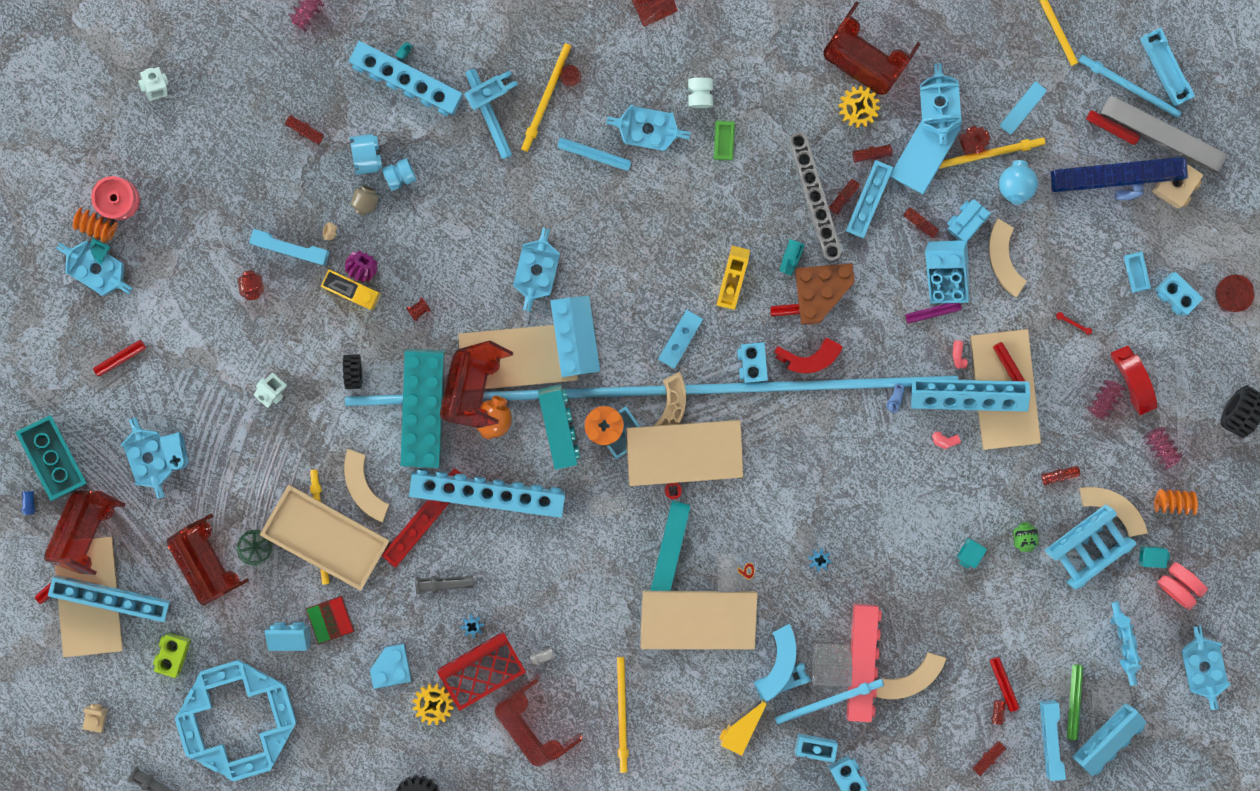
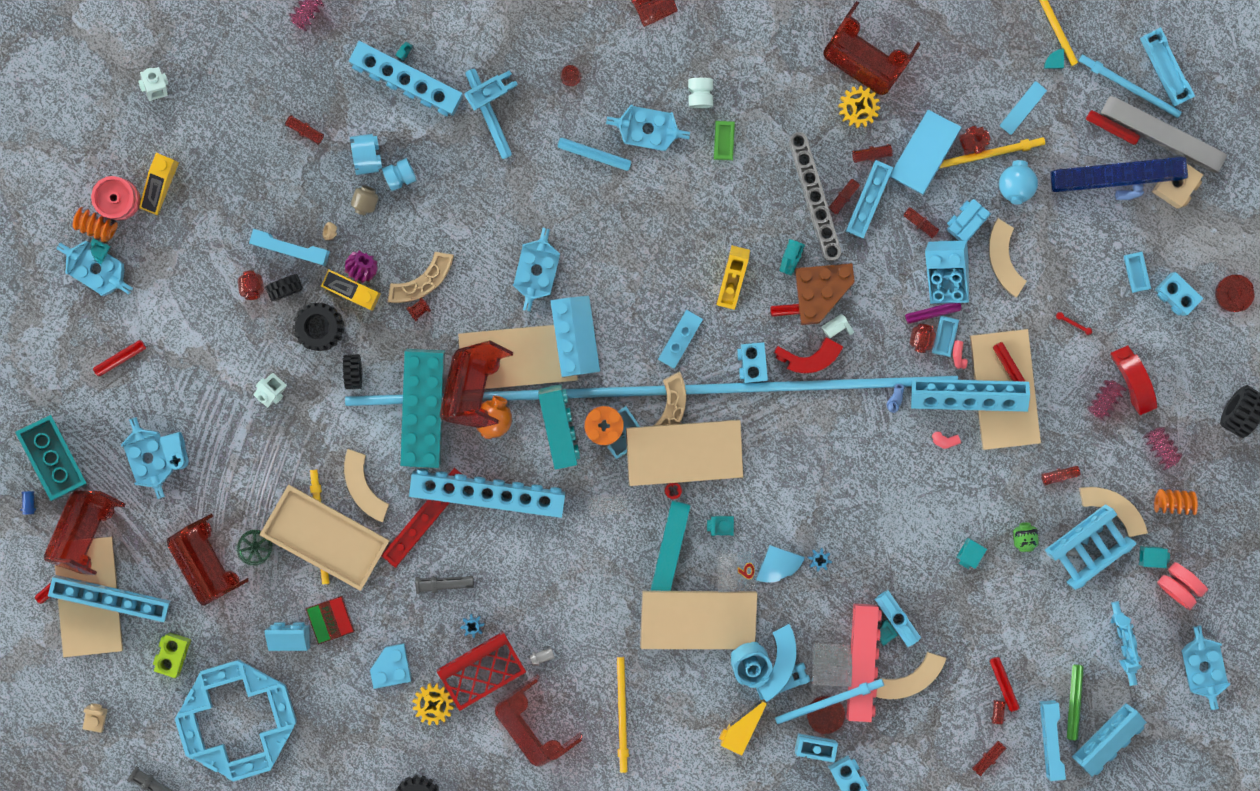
yellow bar [521,43,572,152] -> none
medium azure plate [920,63,962,146] -> none
none -> yellow slope [139,153,179,215]
none -> black tyre [265,274,304,302]
none -> black tyre [293,303,344,351]
none -> tan tile [388,252,454,303]
none -> teal bracket [707,516,734,536]
none -> medium azure brick [731,642,773,688]
none -> medium azure brick [756,545,805,582]
none -> clear red tile [807,695,845,734]
none -> light aqua tile [821,314,854,338]
none -> medium azure piece [874,590,921,647]
none -> teal tile [879,619,898,646]
none -> clear red head [909,324,937,353]
none -> medium azure tile [932,316,959,357]
none -> teal tile [1044,49,1064,69]

